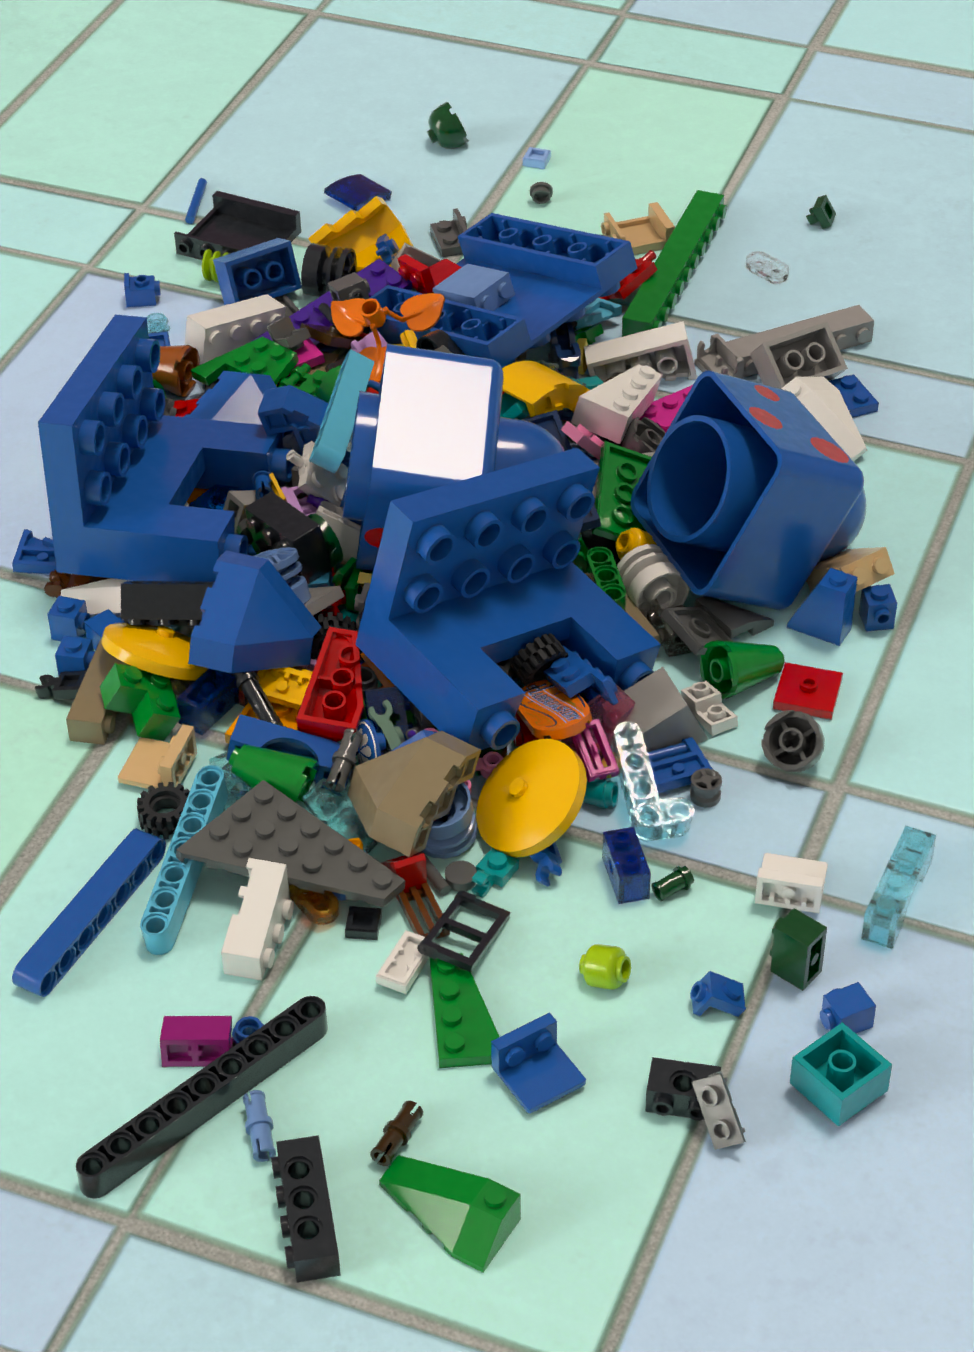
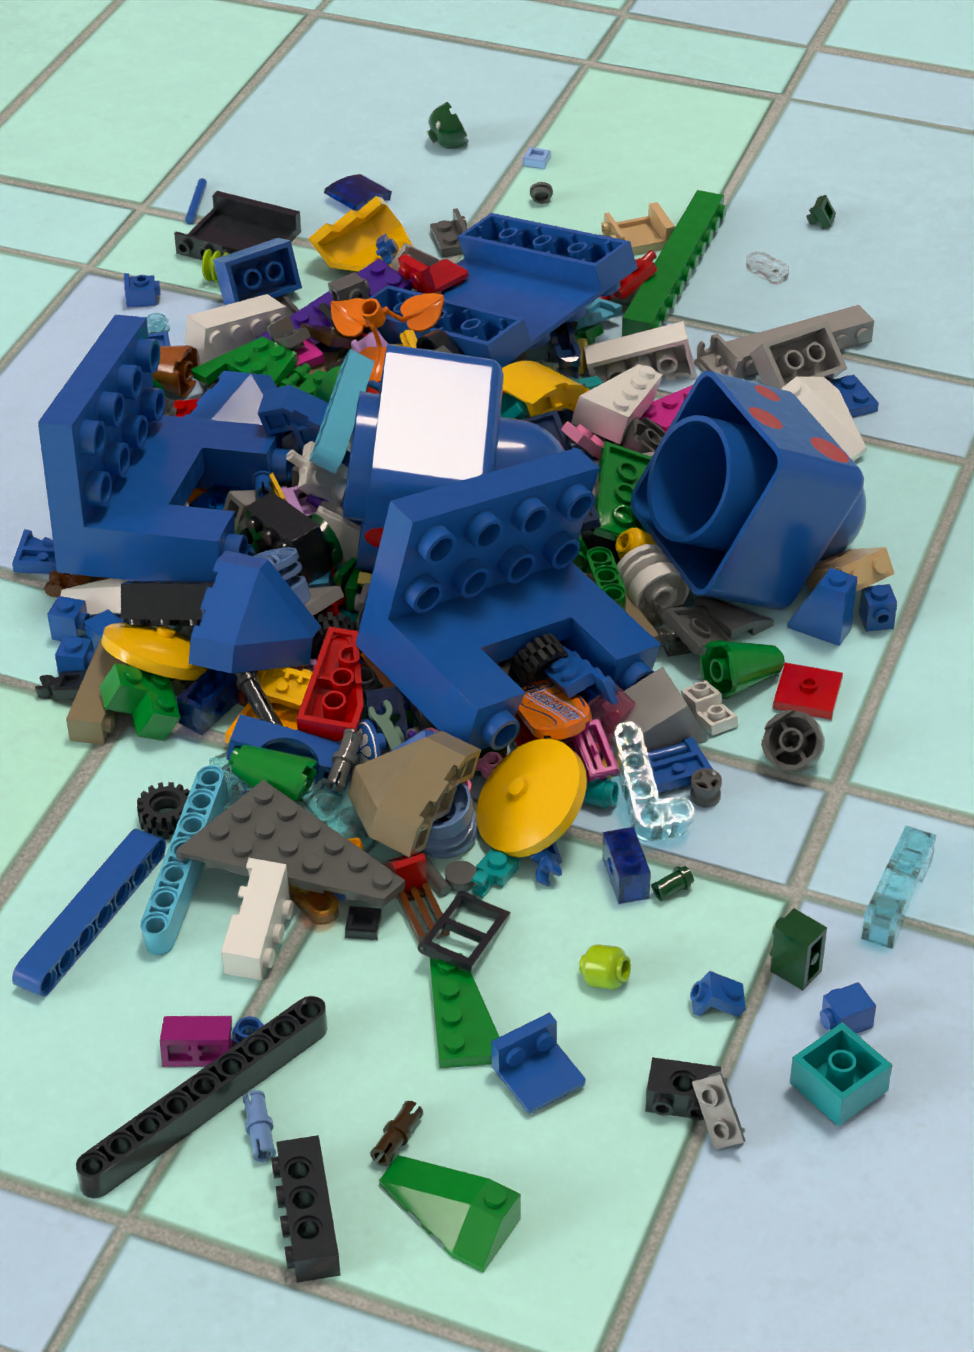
tan bracket [118,724,197,789] -> none
black wheel [301,243,357,297] -> none
white plate [376,930,435,994] -> none
medium blue brick [433,264,515,311] -> none
white bracket [755,853,828,913] -> none

